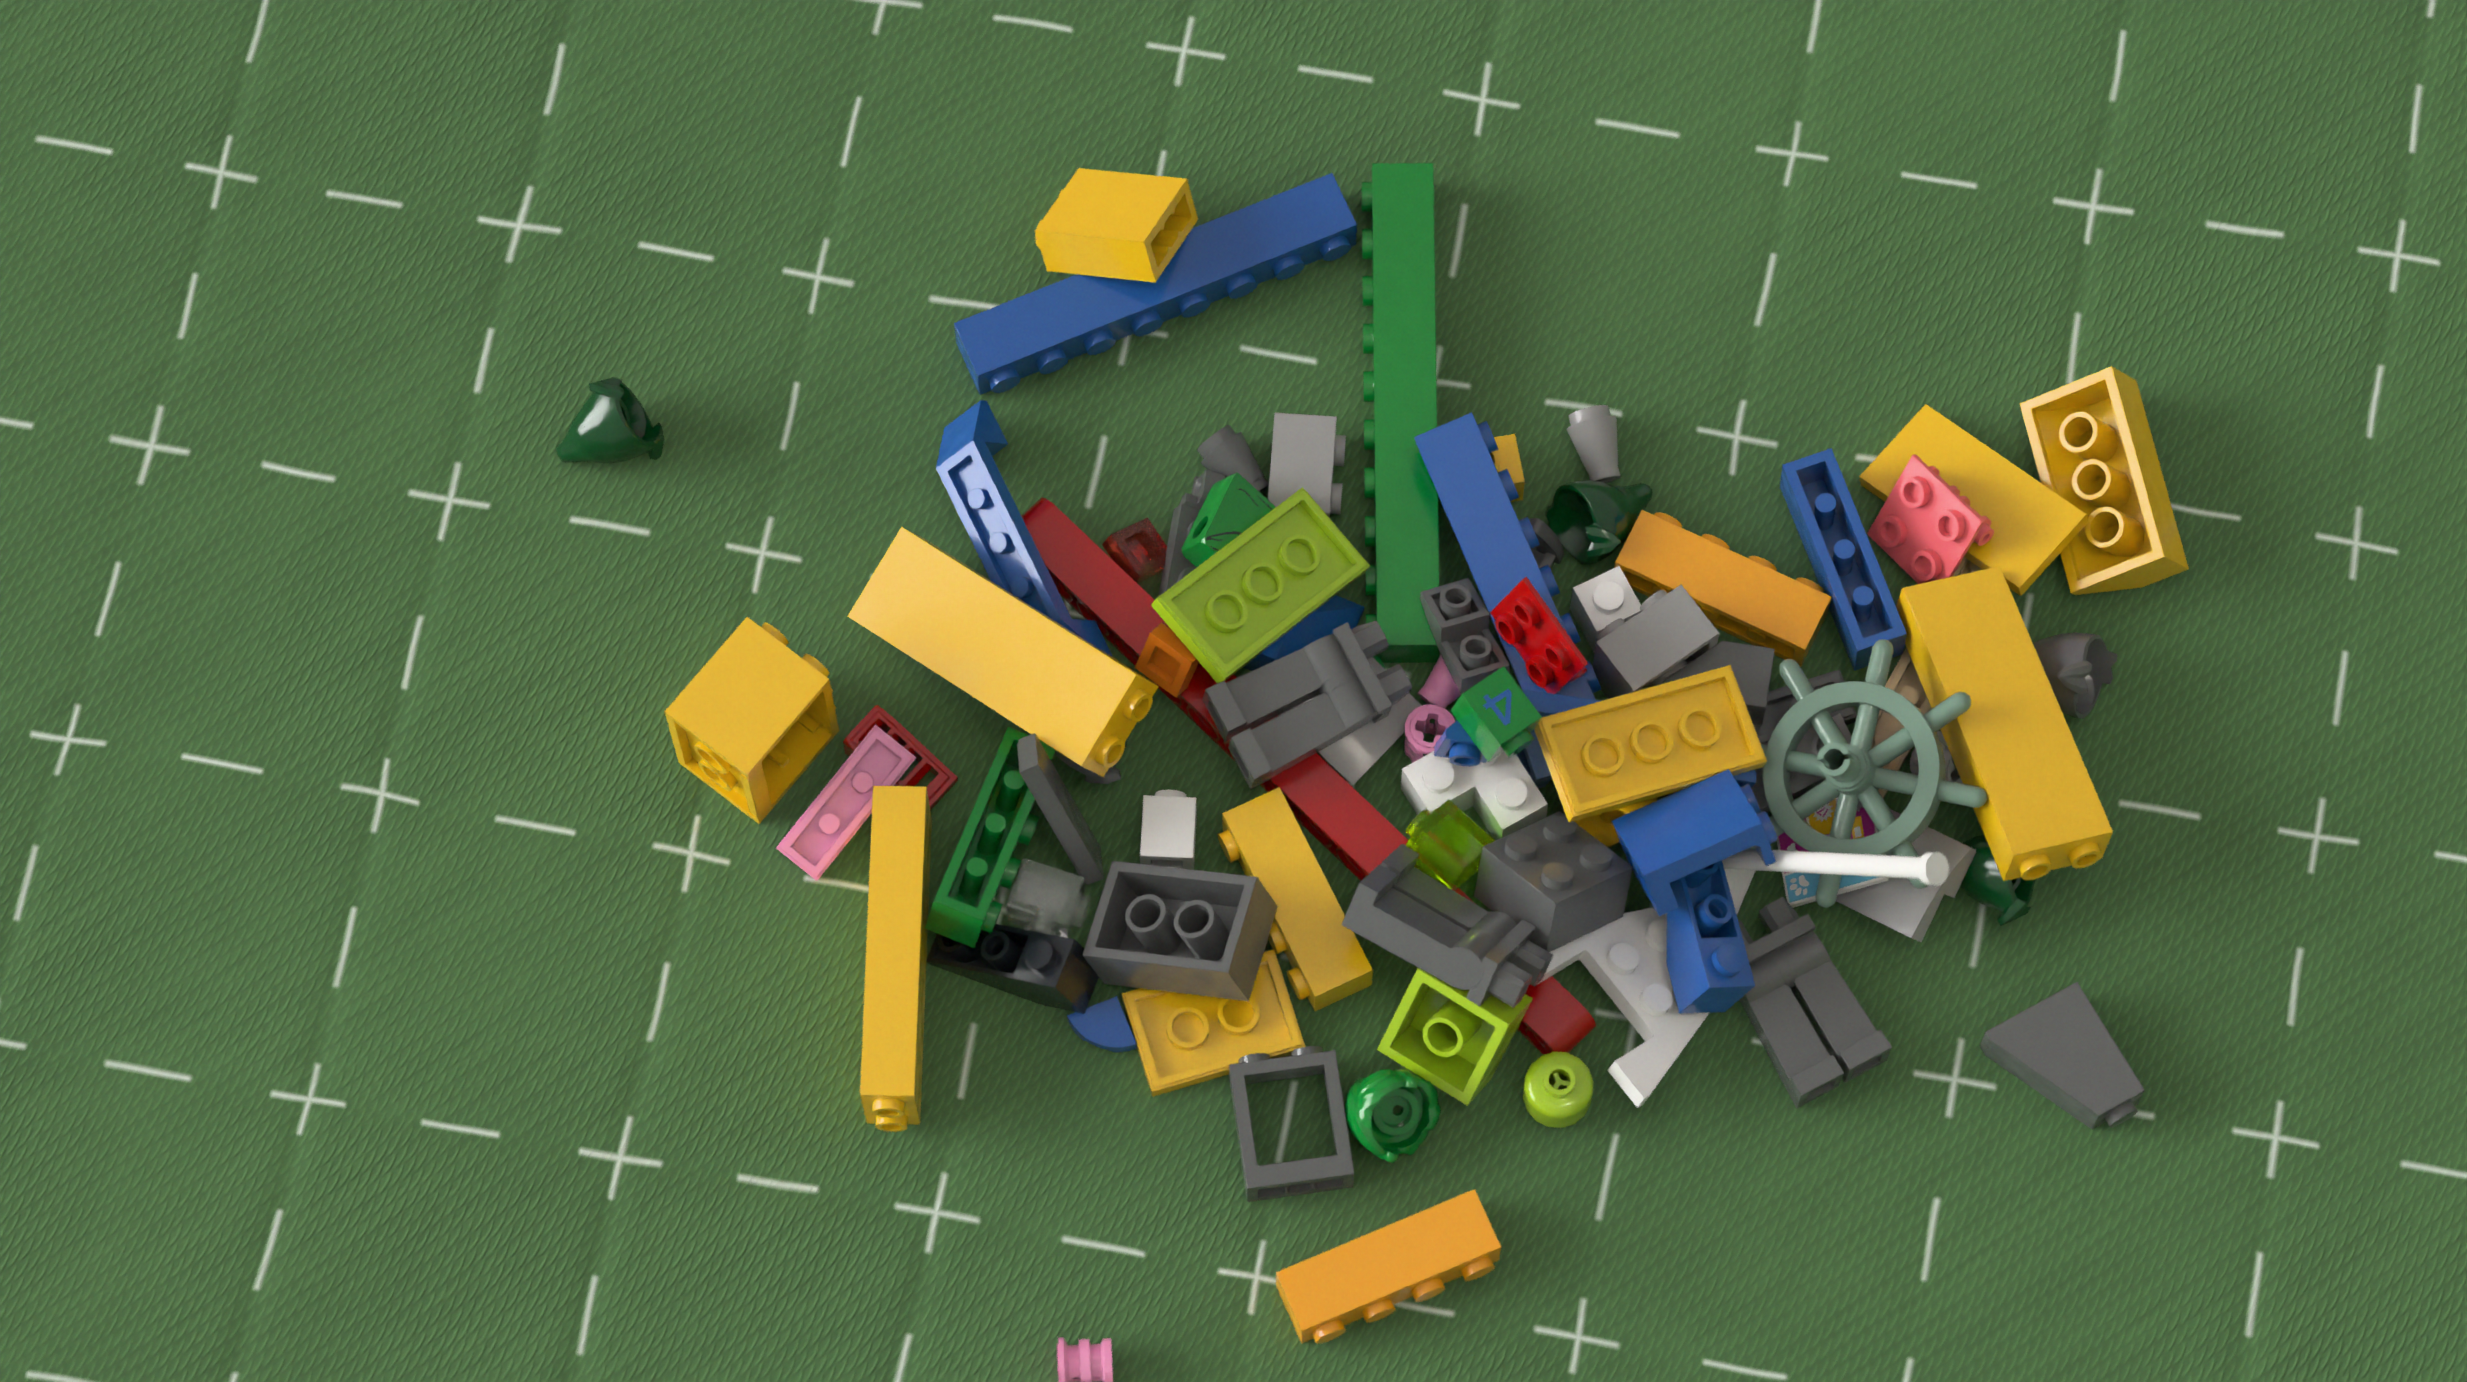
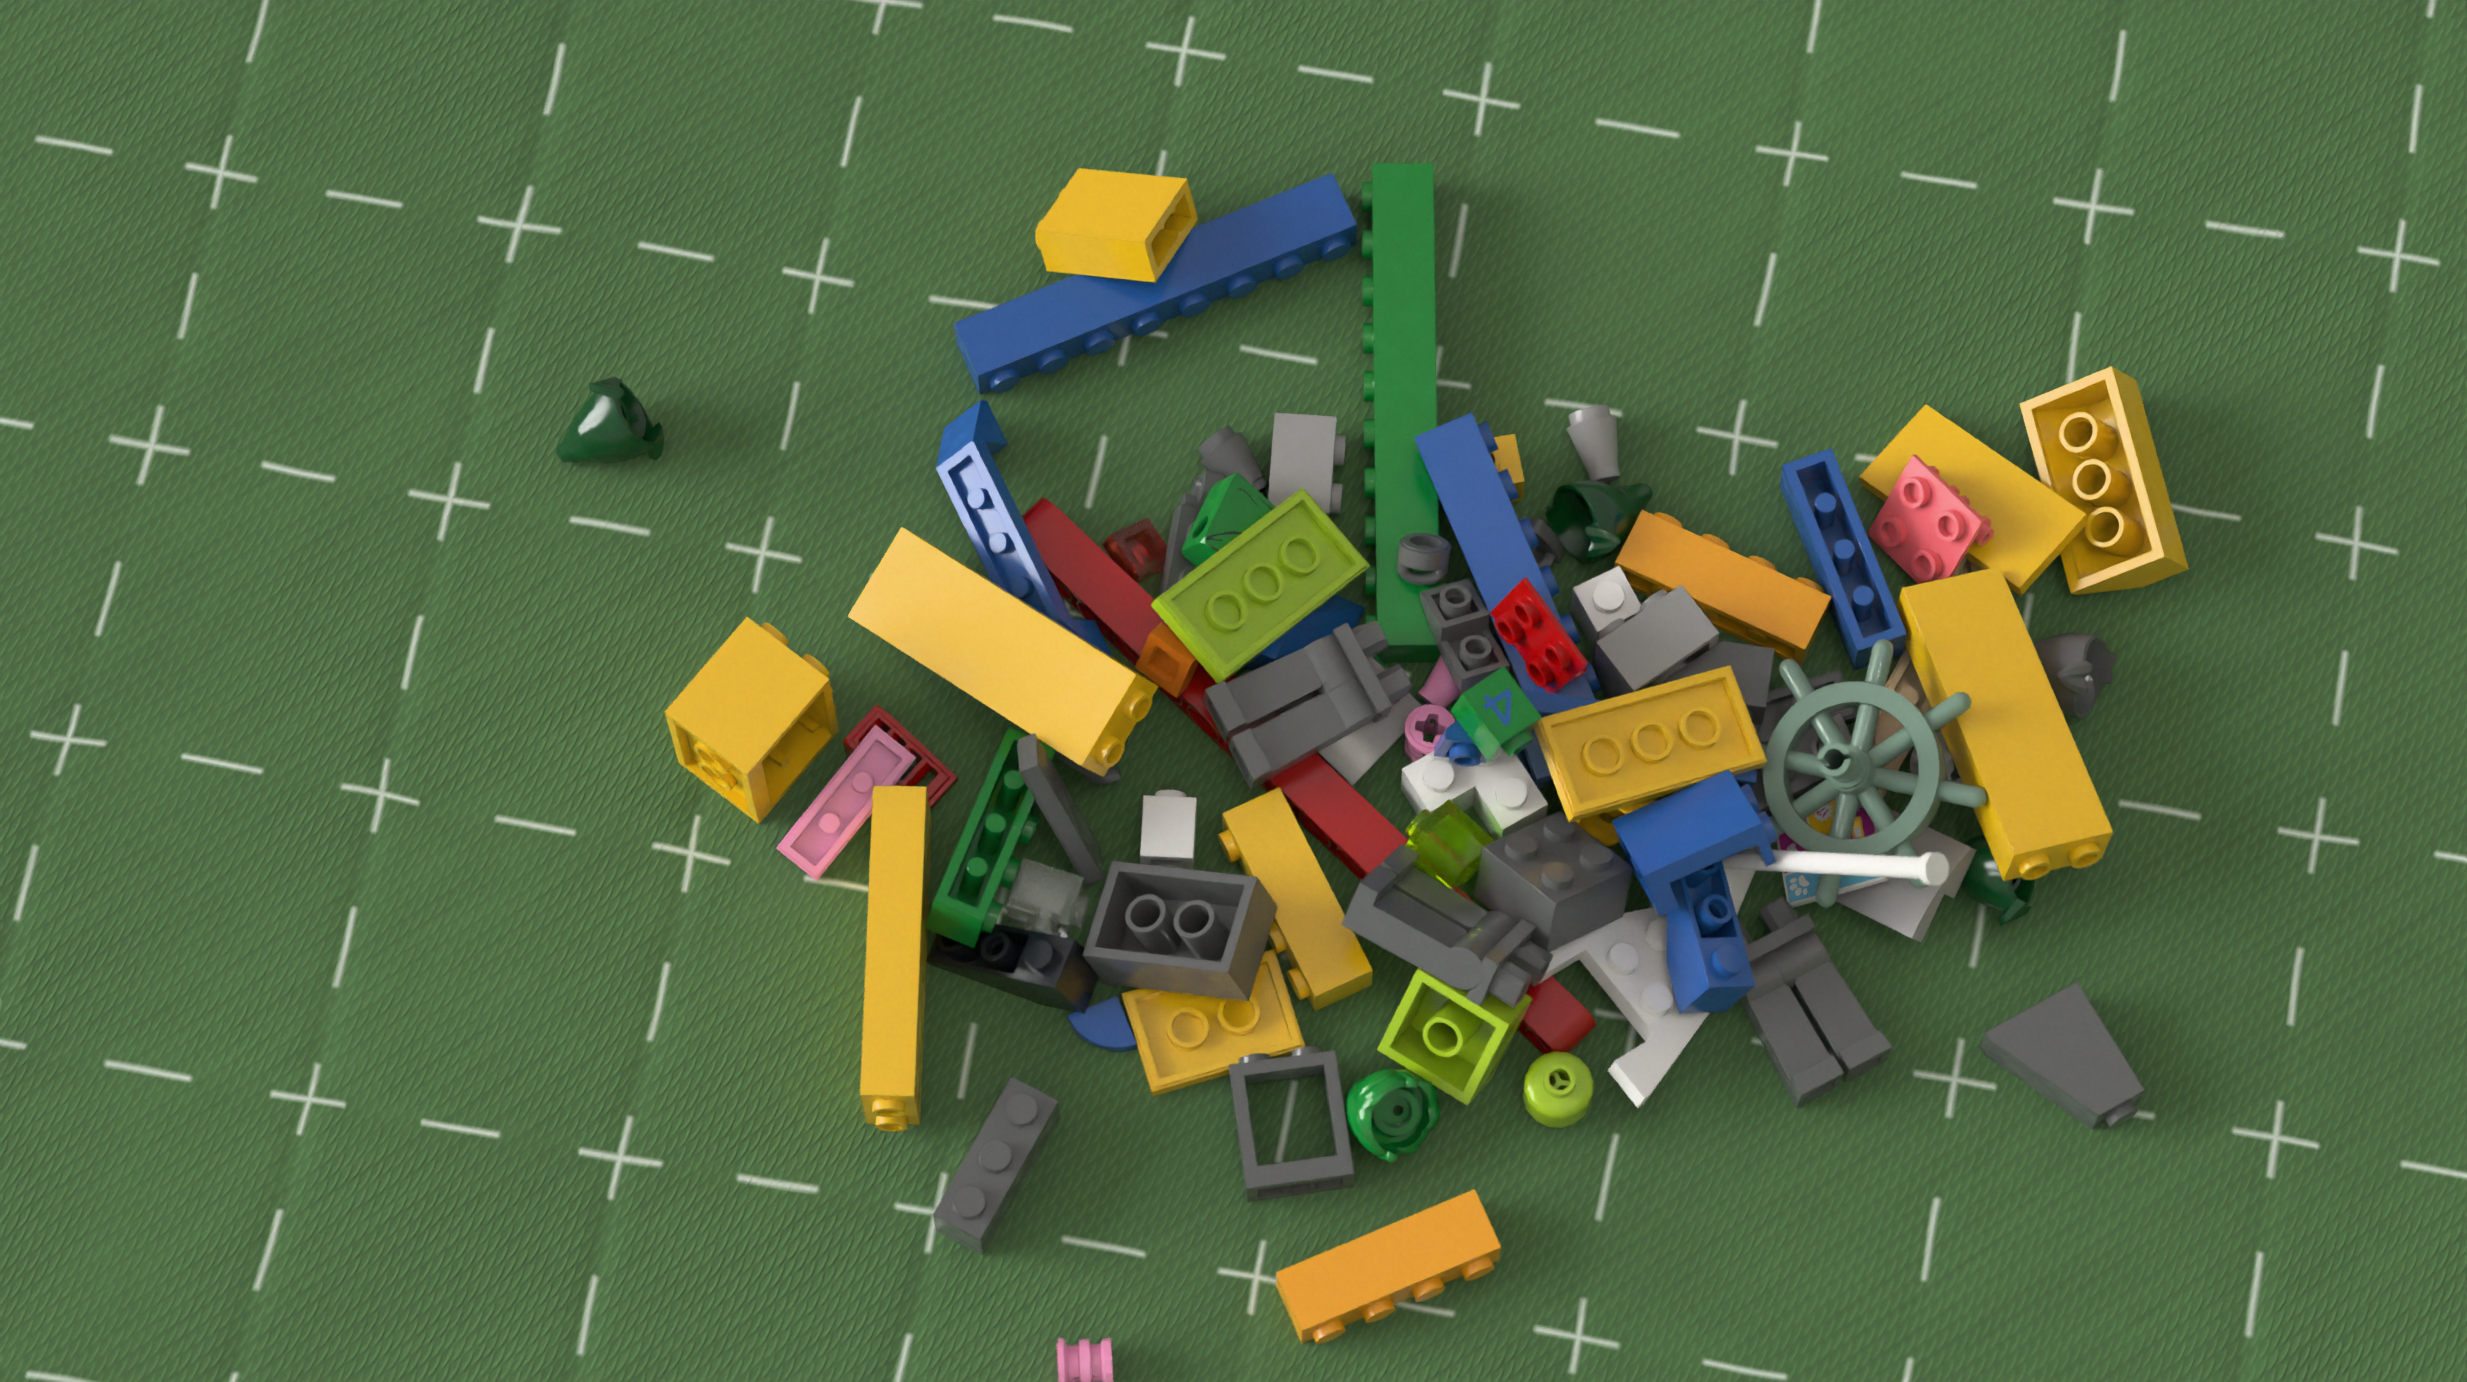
none -> dark grey brick [933,1076,1060,1255]
none -> dark grey tile [1397,533,1451,586]

